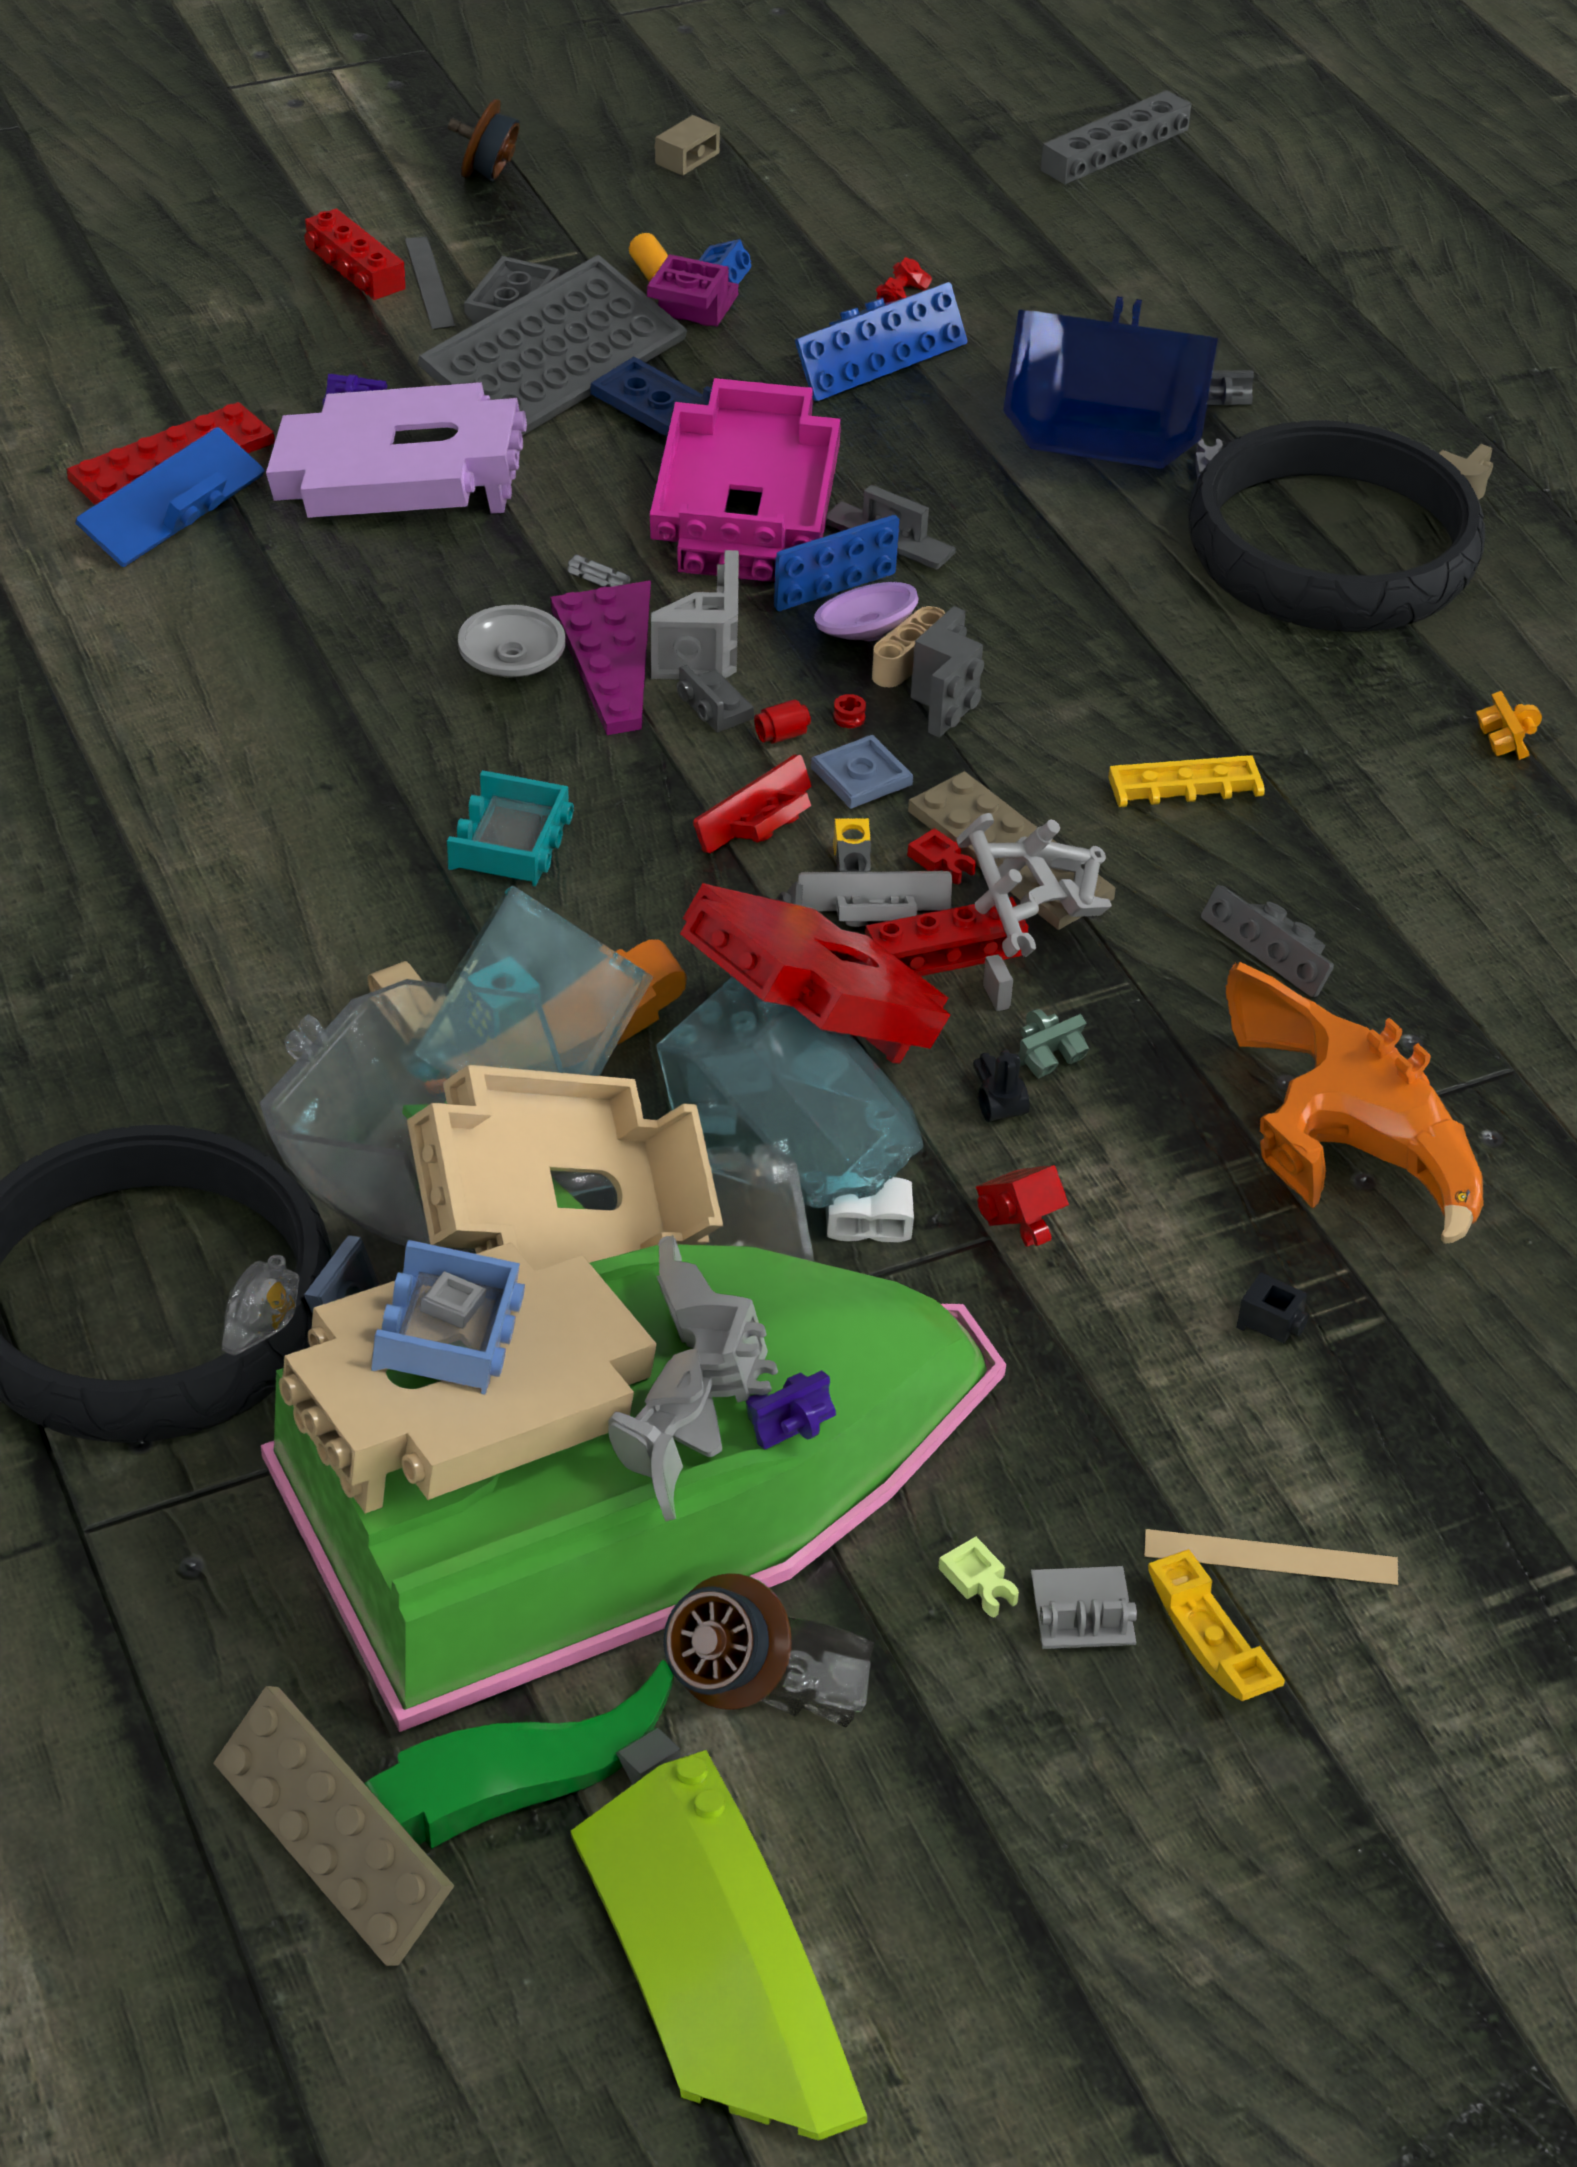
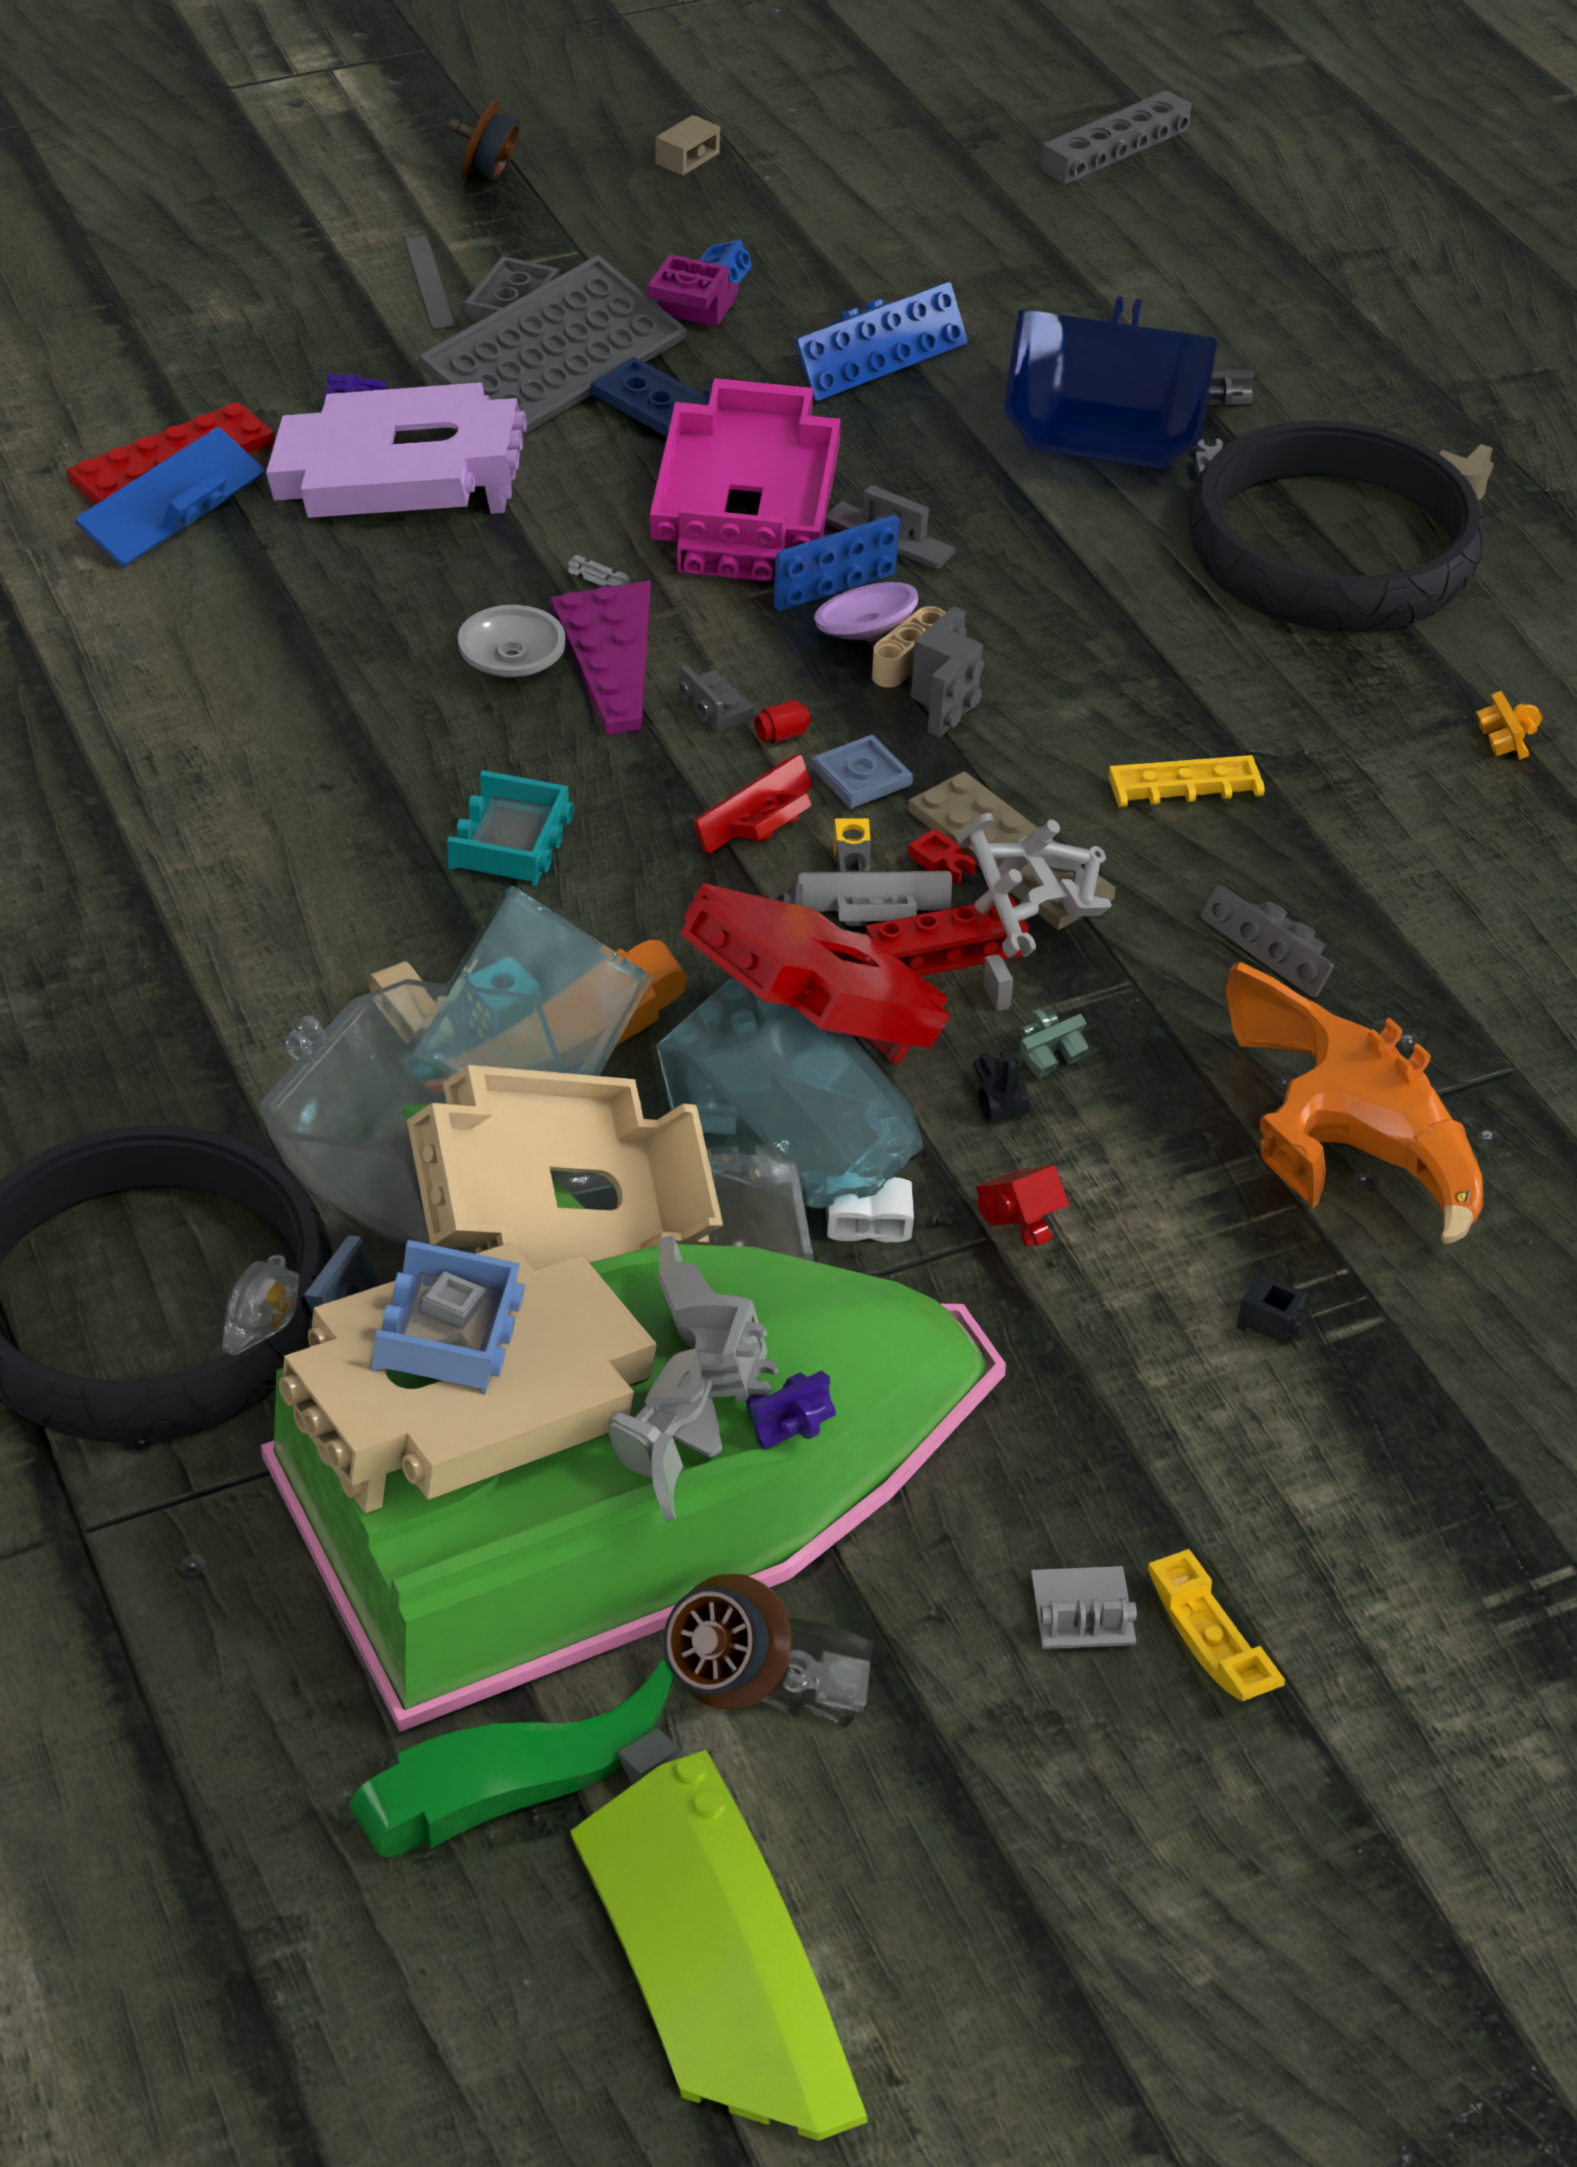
dark tan plate [213,1686,454,1966] -> none
red brick [304,208,406,300] -> none
light orange pin [629,233,669,282] -> none
light grey bracket [651,550,739,679] -> none
red bush [833,694,866,728] -> none
red piece [876,257,932,303] -> none
yellowish green plate [939,1537,1019,1618] -> none
tan sticker [1144,1529,1398,1585] -> none

